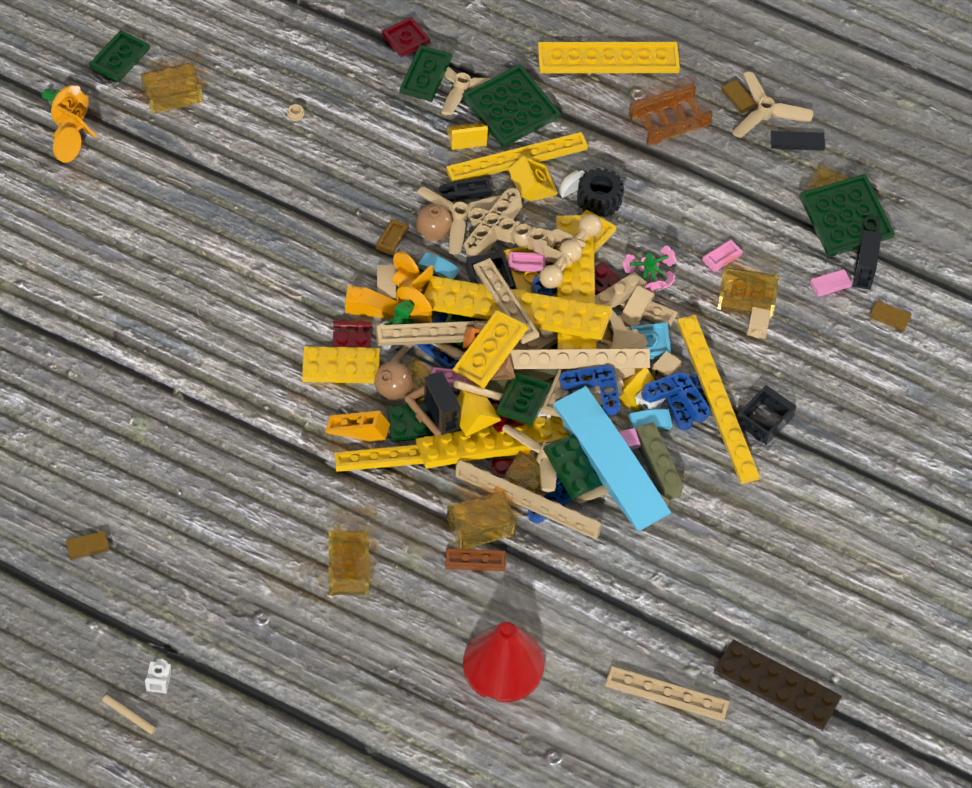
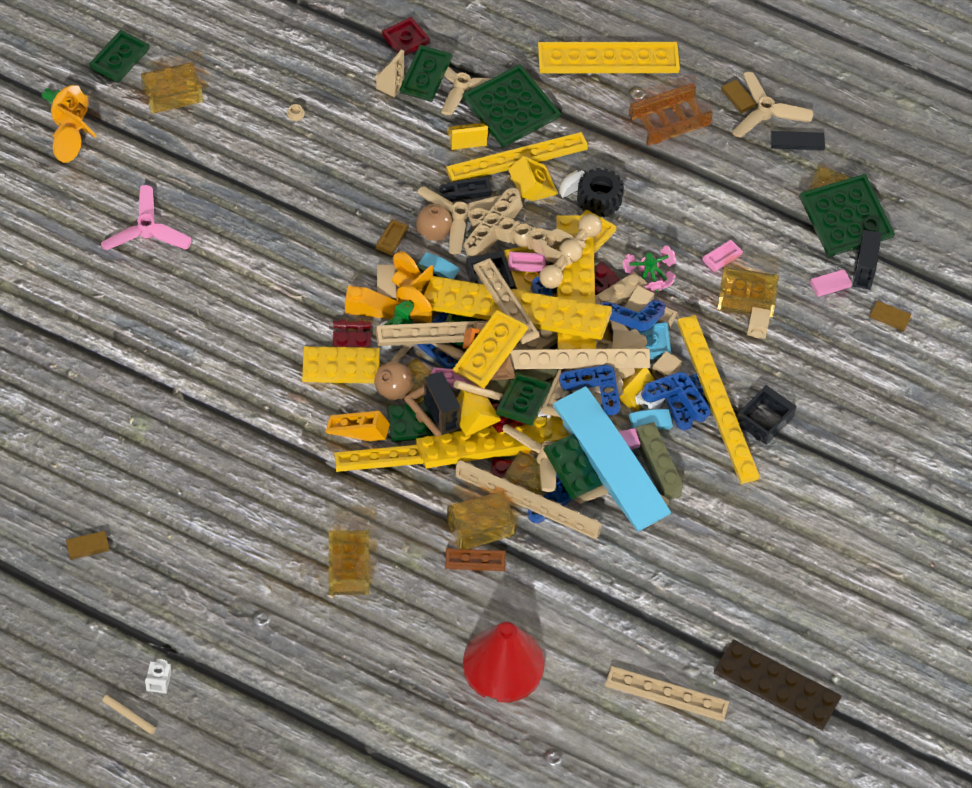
none -> bright pink piece [101,185,192,250]
none -> tan slope [375,49,404,97]
none -> blue beam [600,300,666,331]

